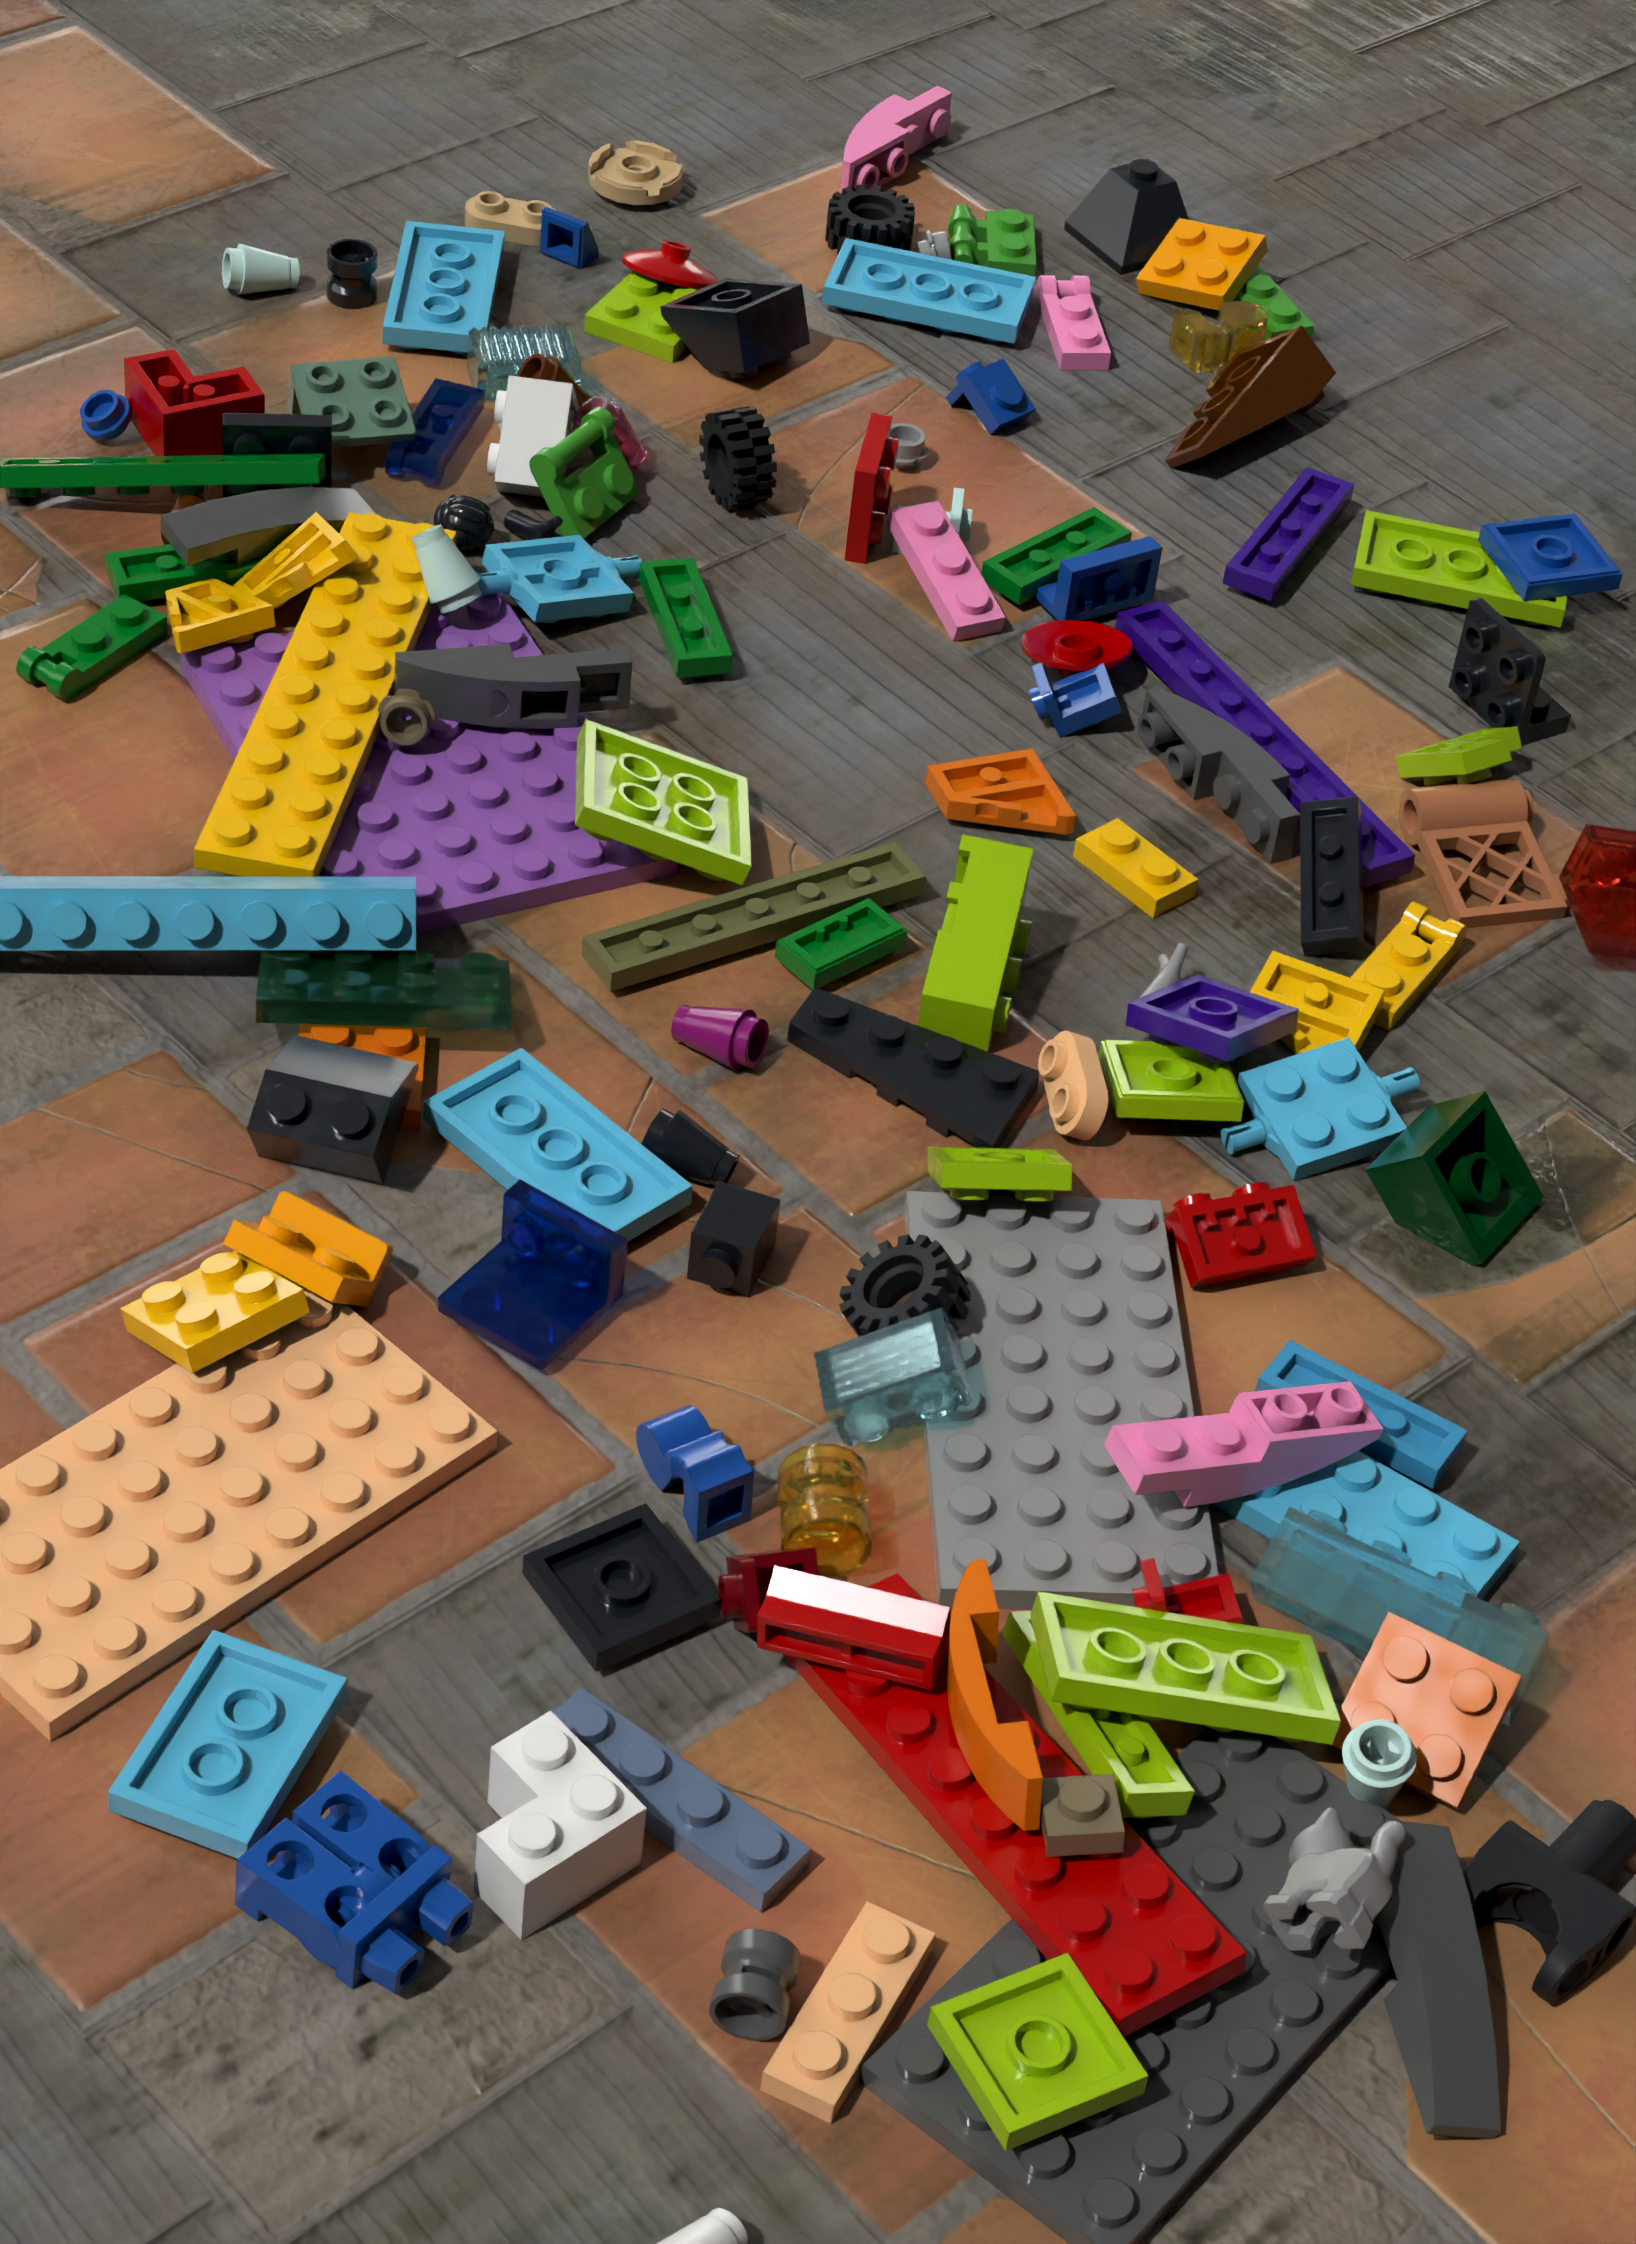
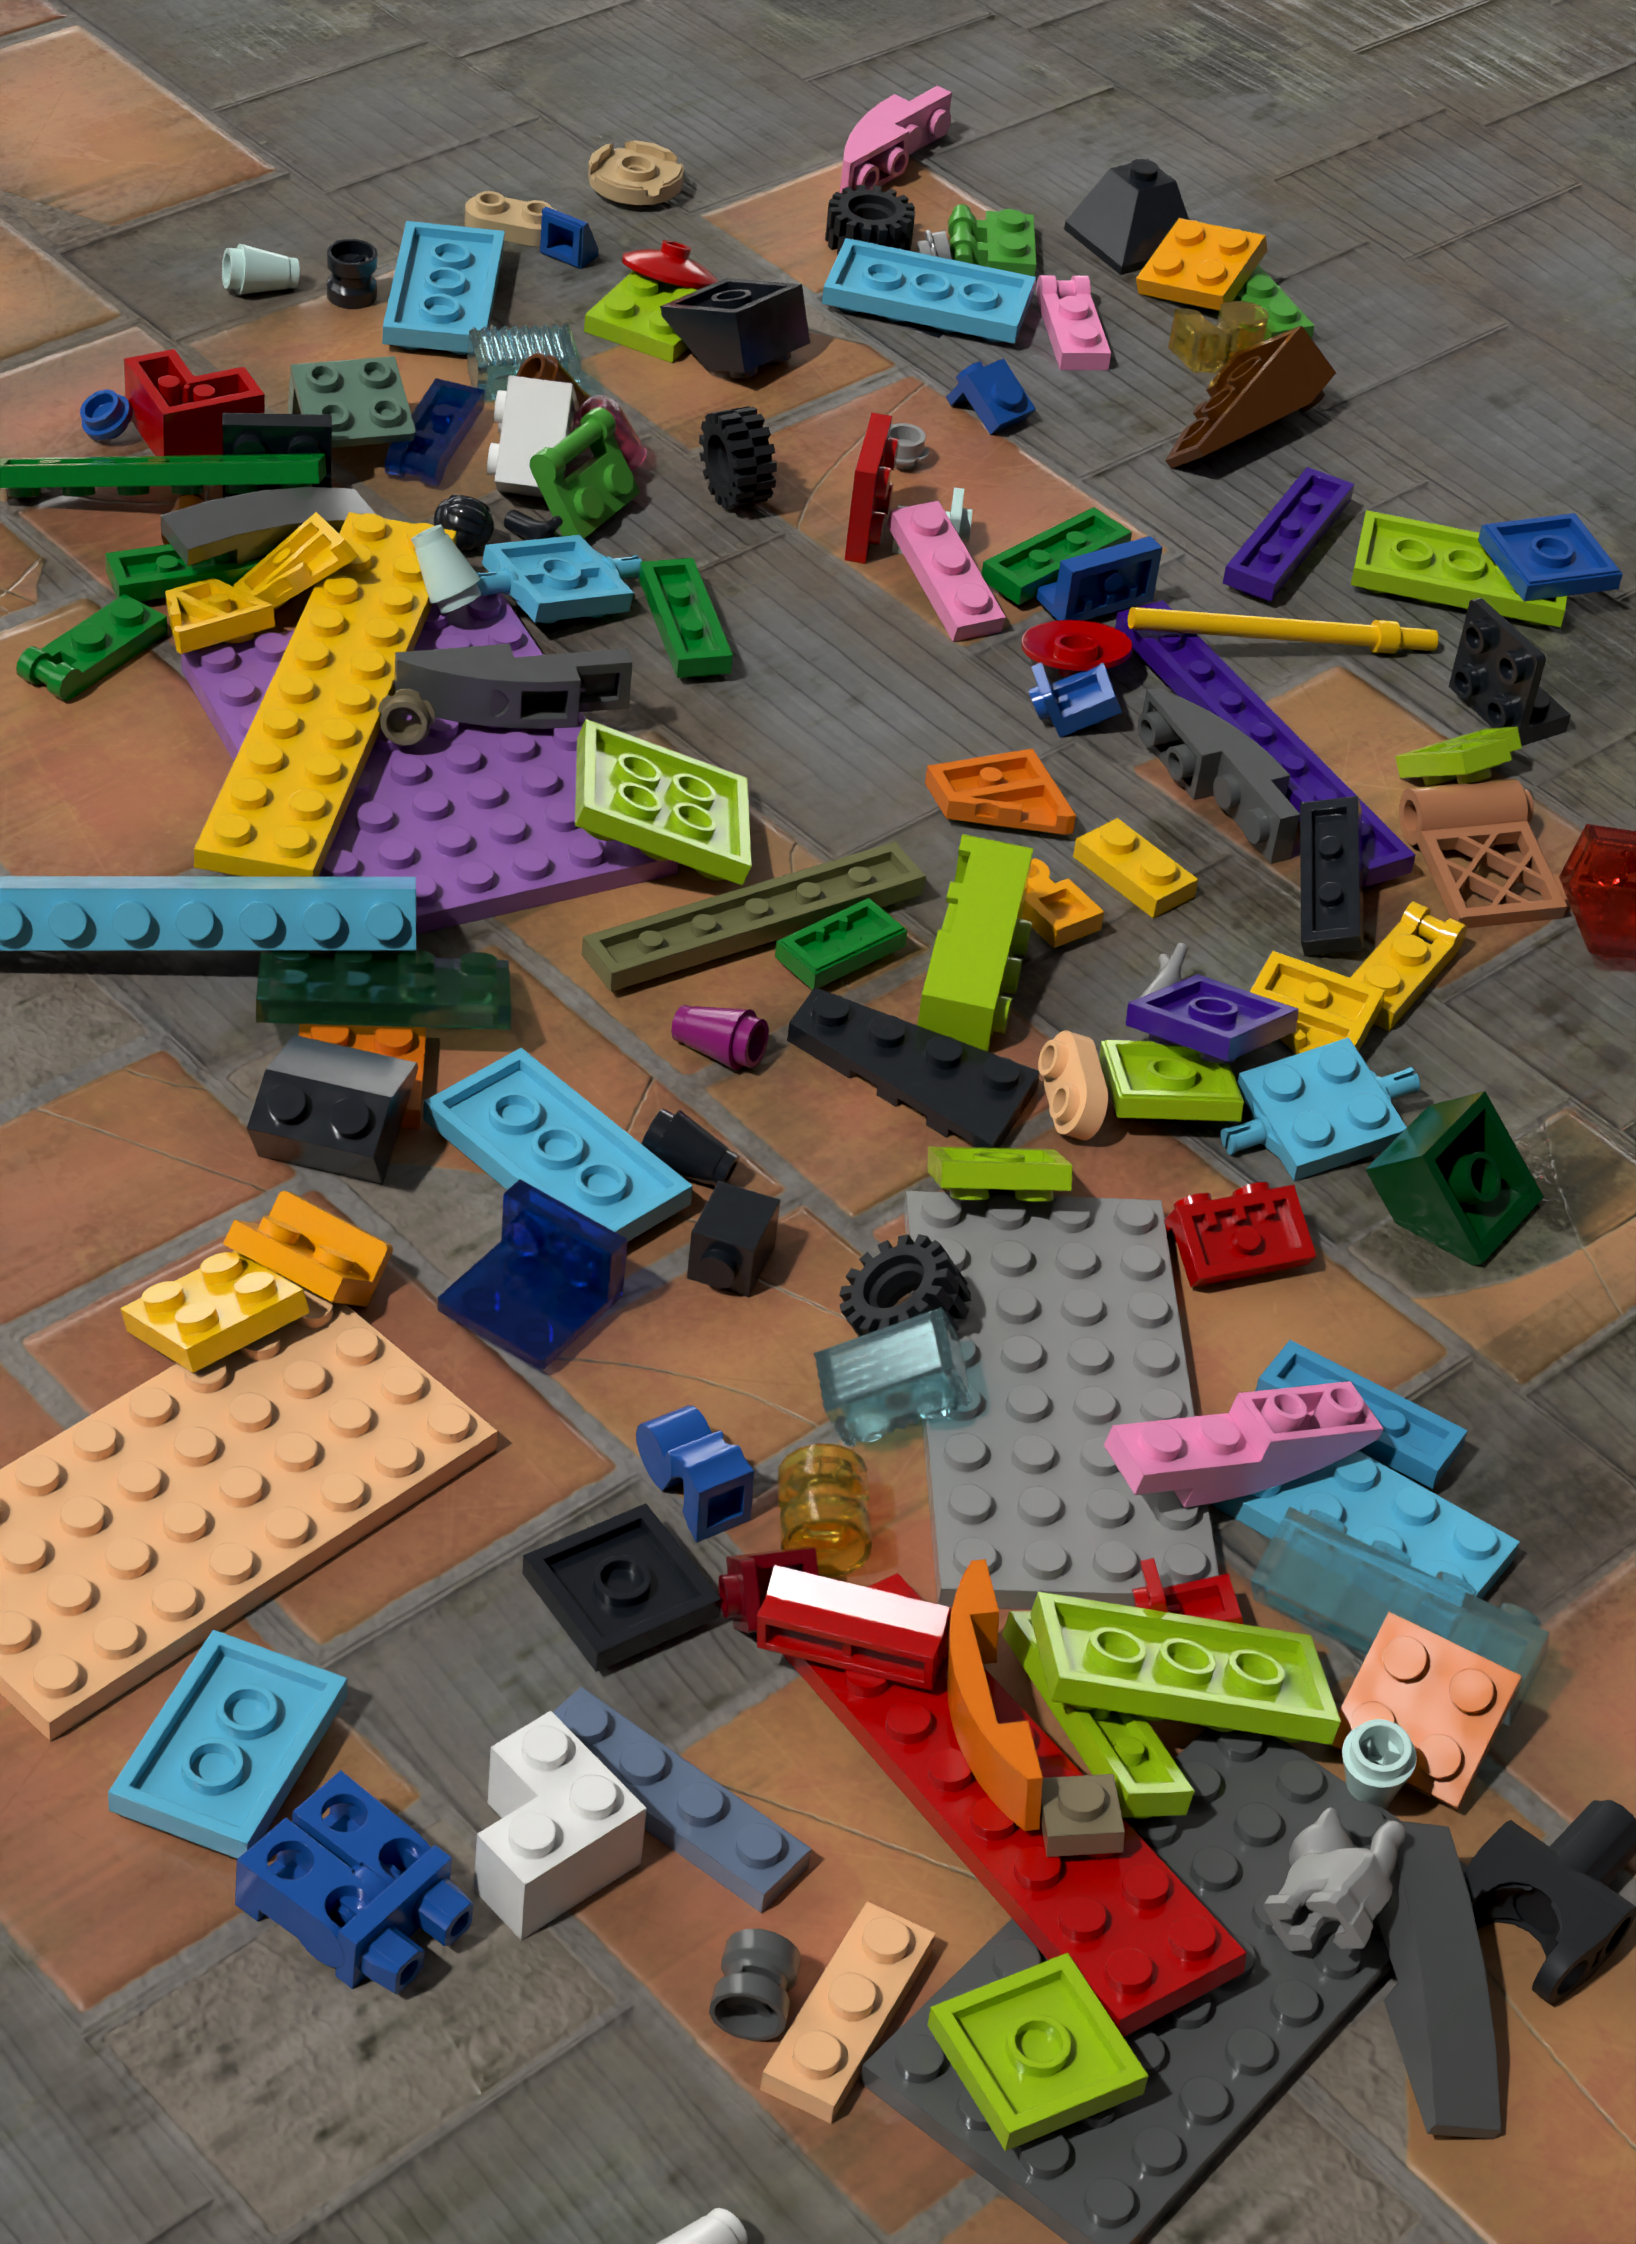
none -> light orange plate [1022,858,1104,948]
none -> yellow bar [1127,607,1439,654]

